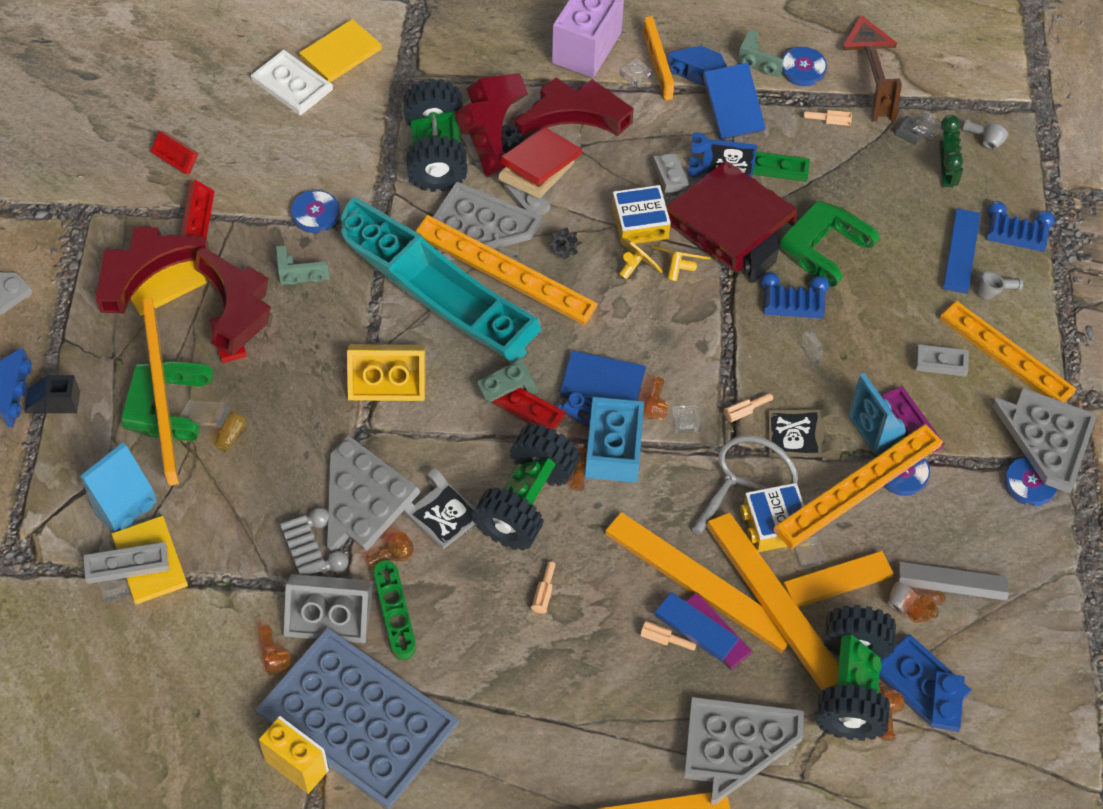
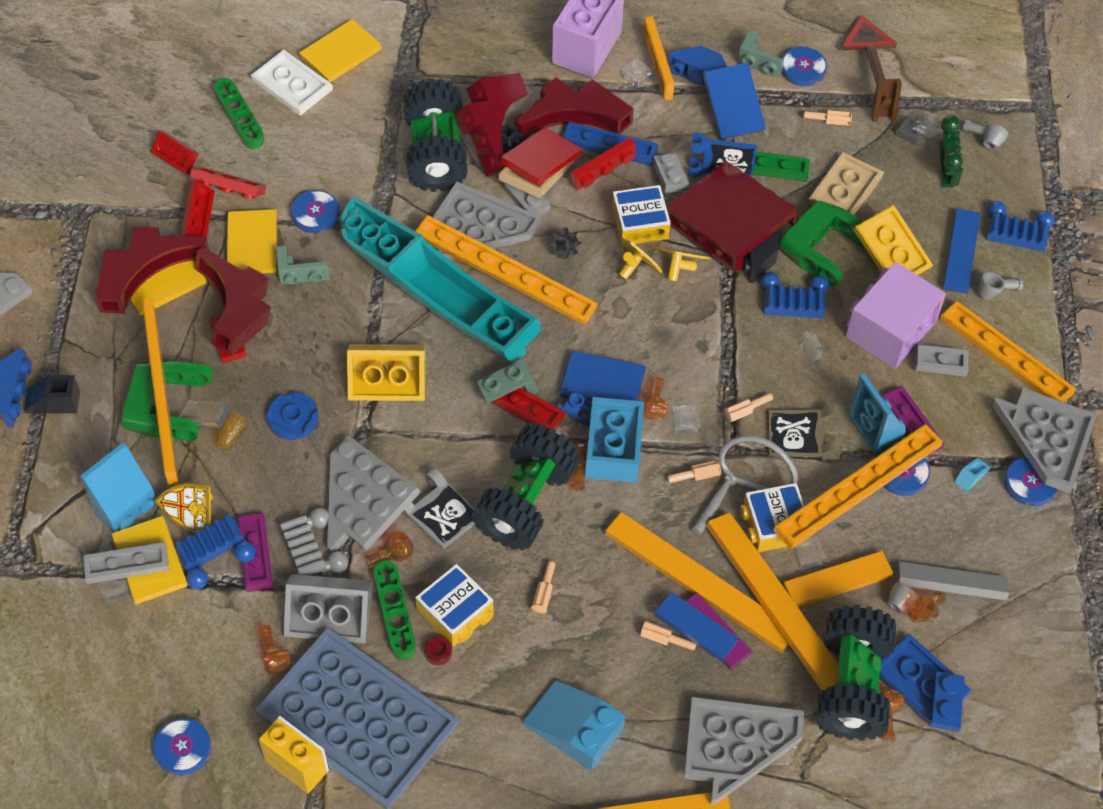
none -> blue tile [153,718,212,776]
none -> shield [154,483,213,533]
none -> blue gear [175,514,256,589]
none -> red plate [190,167,267,199]
none -> green beam [214,78,264,149]
none -> yellow tile [227,209,277,274]
none -> magenta tile [237,513,274,591]
none -> blue tile [267,392,319,440]
none -> piece [415,564,494,647]
none -> dark red tile [424,636,452,666]
none -> dark azure slope [523,681,626,772]
none -> blue tile [563,122,658,166]
none -> red plate [571,137,636,191]
none -> light nougat axle [667,460,721,483]
none -> tan tile [808,152,884,216]
none -> lavender container [846,262,946,369]
none -> yellow tile [853,204,933,275]
none -> medium azure piece [954,458,991,492]

